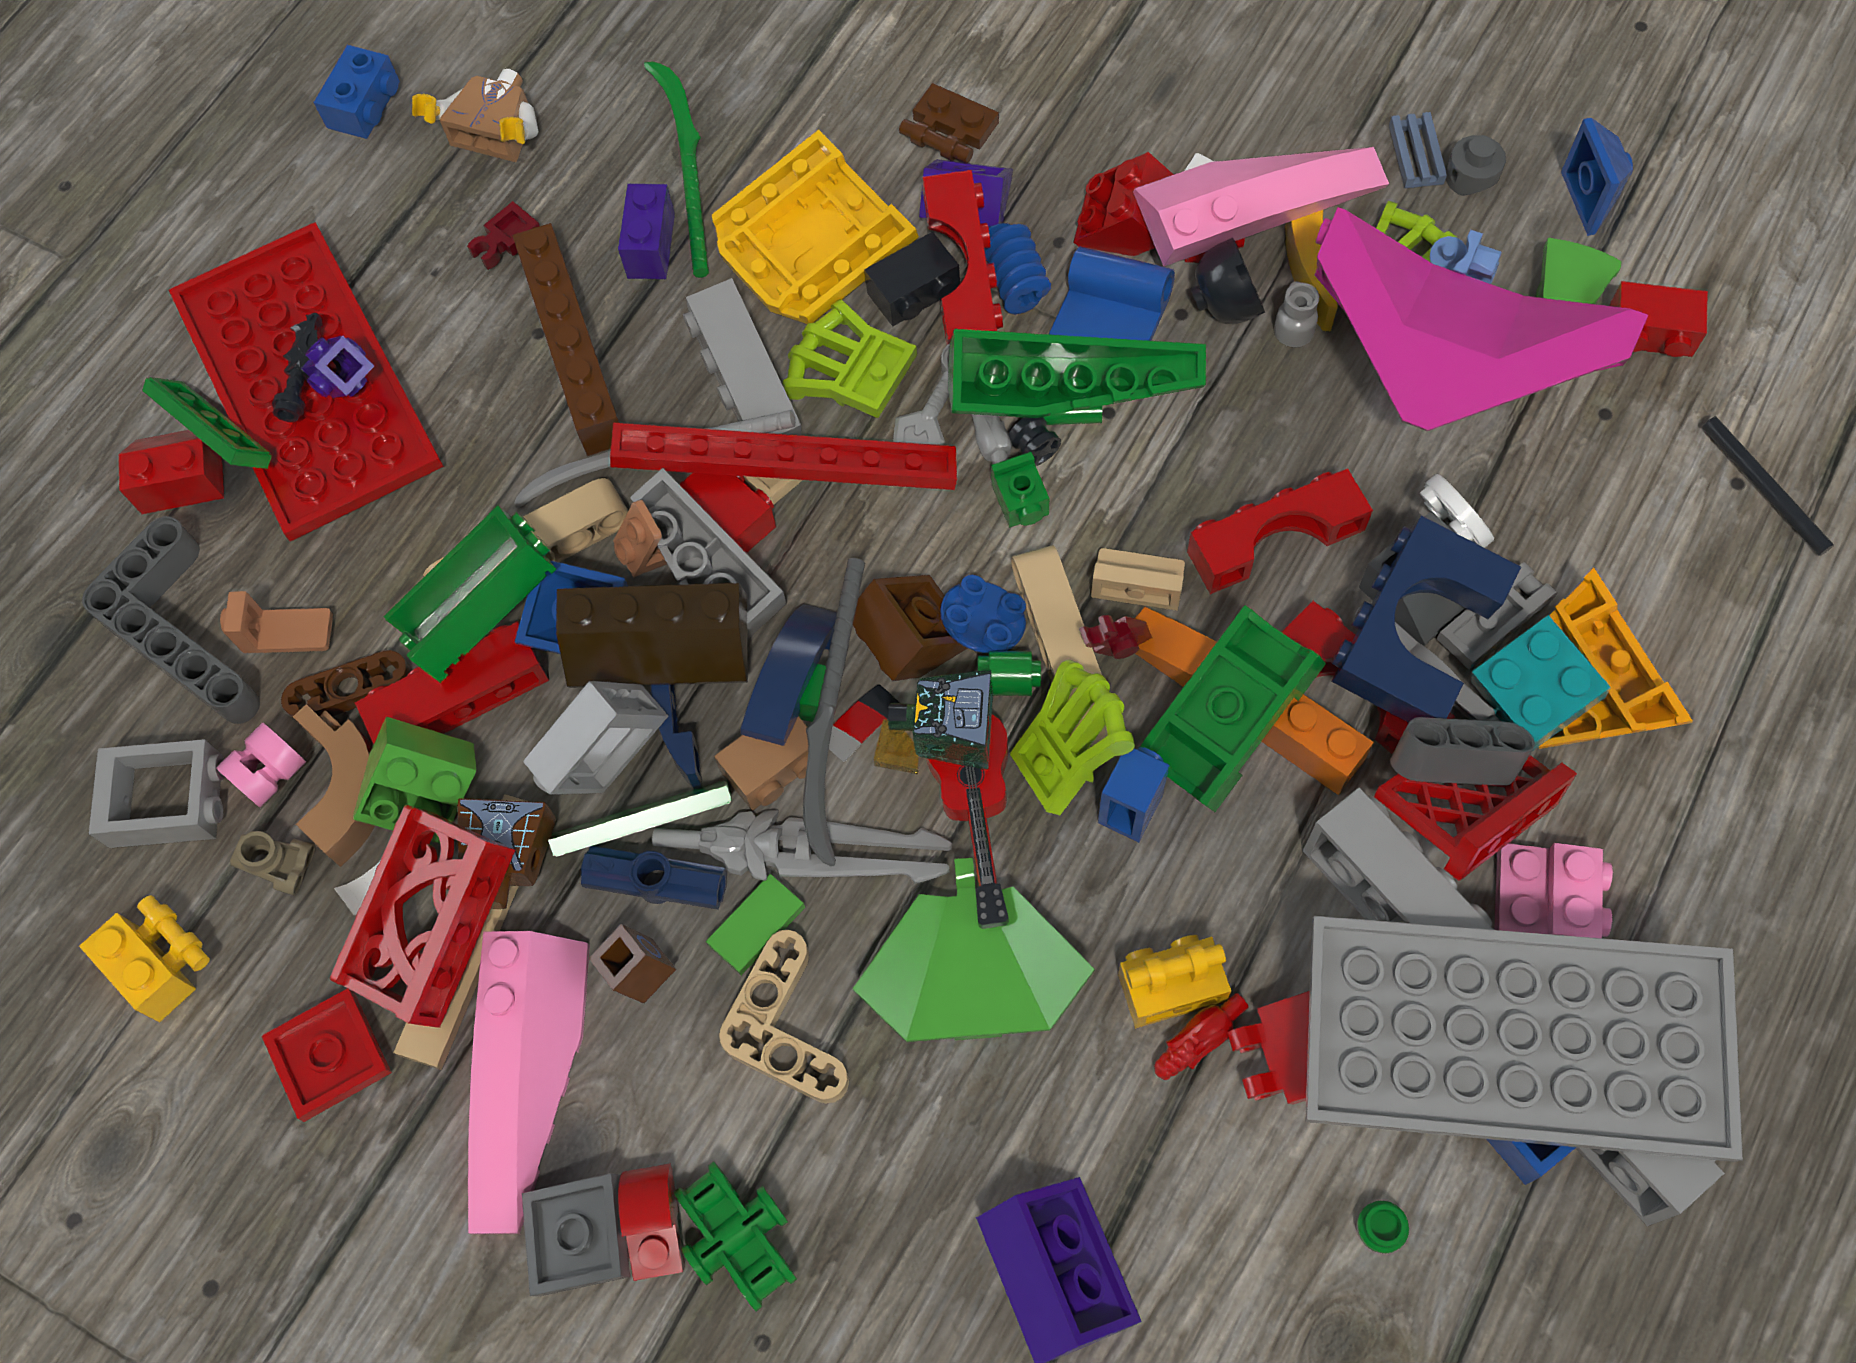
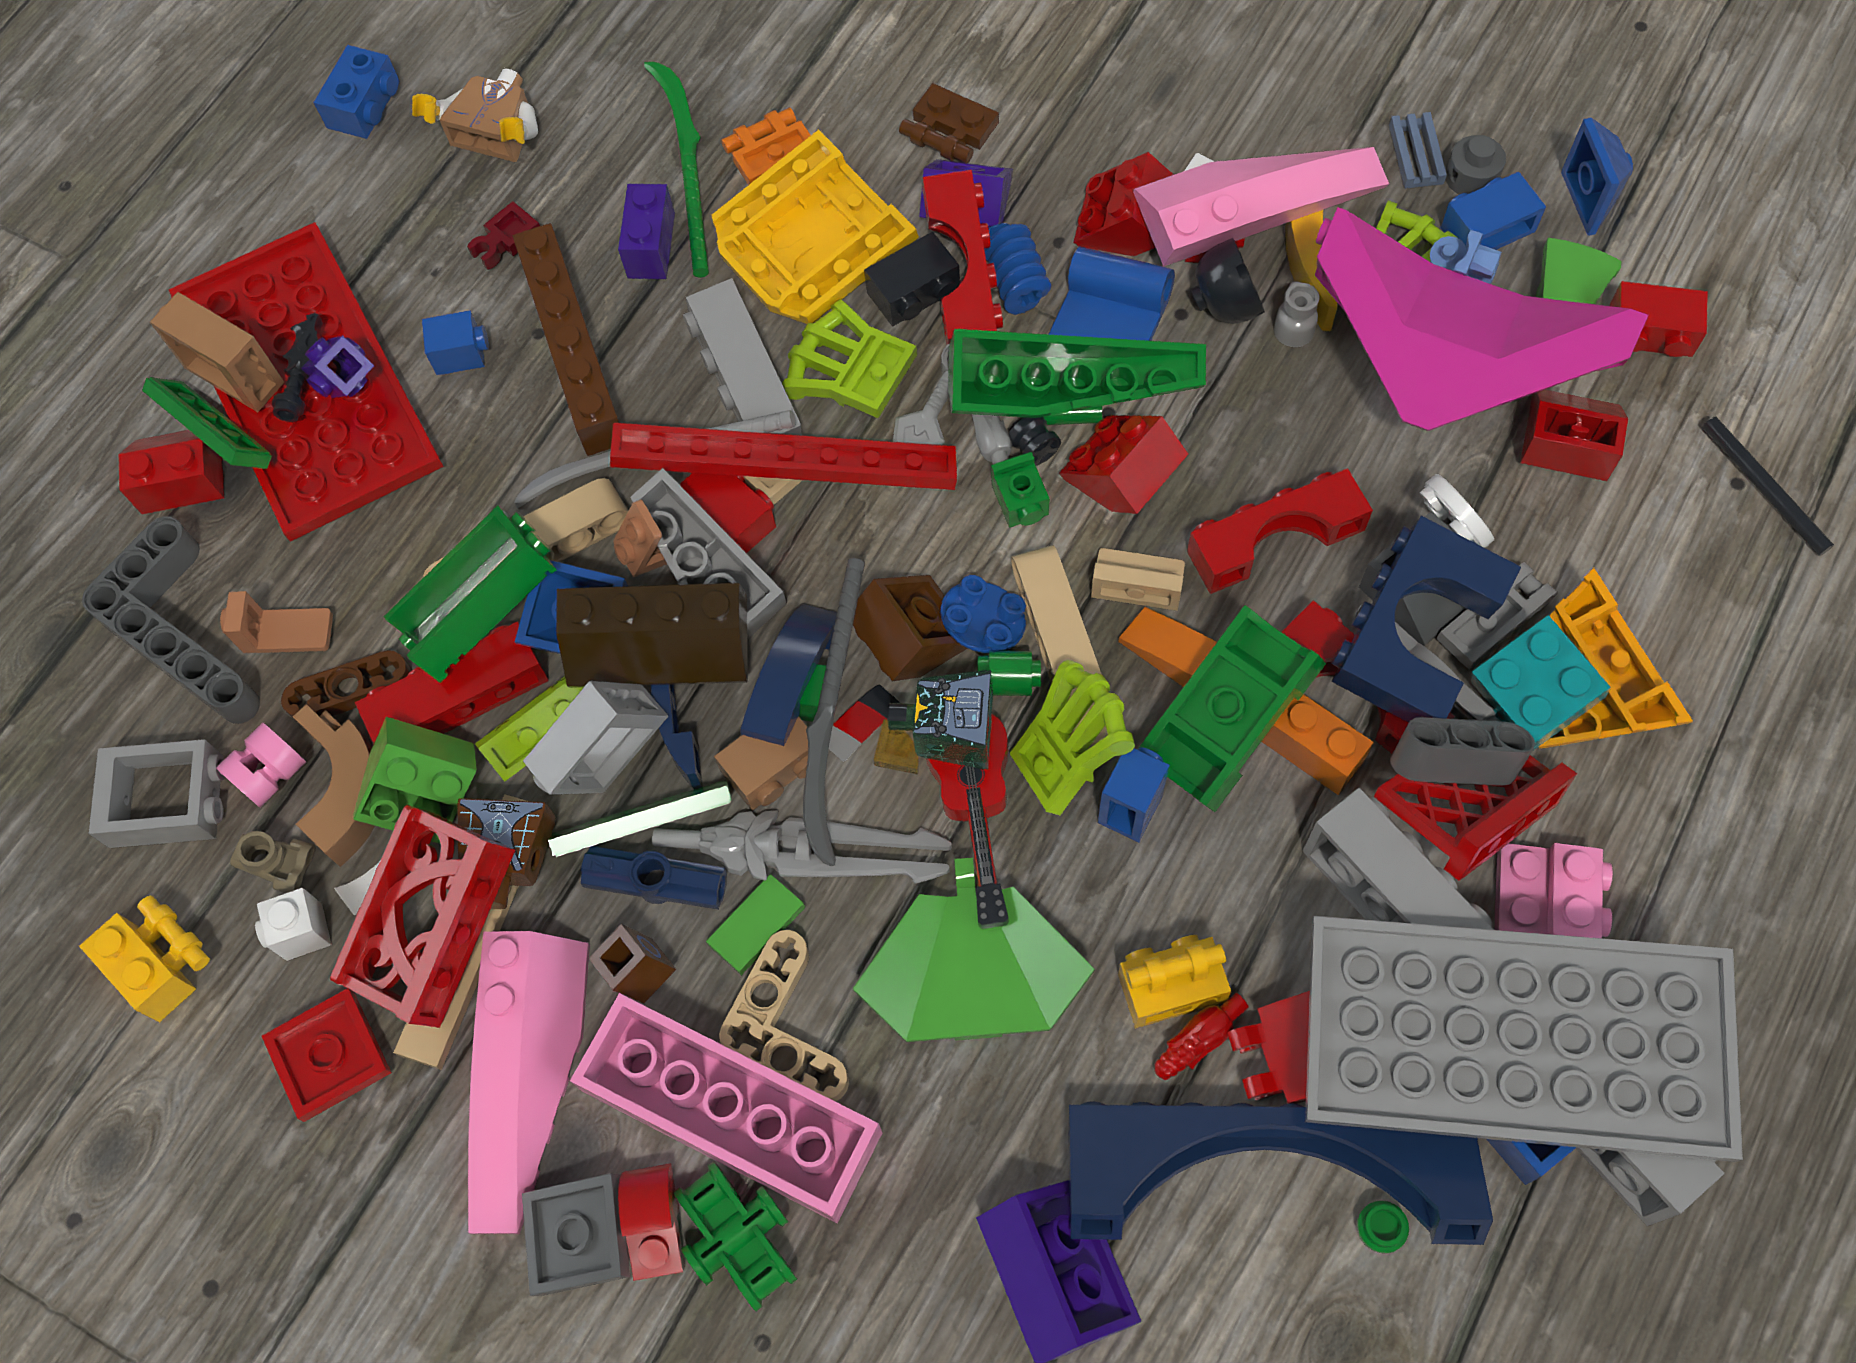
dark red plate [1079,615,1152,659] -> none
none -> medium nougat window [150,292,284,412]
none -> white brick [255,888,332,961]
none -> blue brick [422,310,489,375]
none -> lime plate [475,676,584,782]
none -> bright pink brick [570,993,882,1224]
none -> orange plate [721,107,811,185]
none -> red slope [1059,415,1188,514]
none -> dark blue arch [1068,1101,1493,1245]
none -> blue piece [1441,172,1546,250]
none -> red slope [1520,389,1628,481]

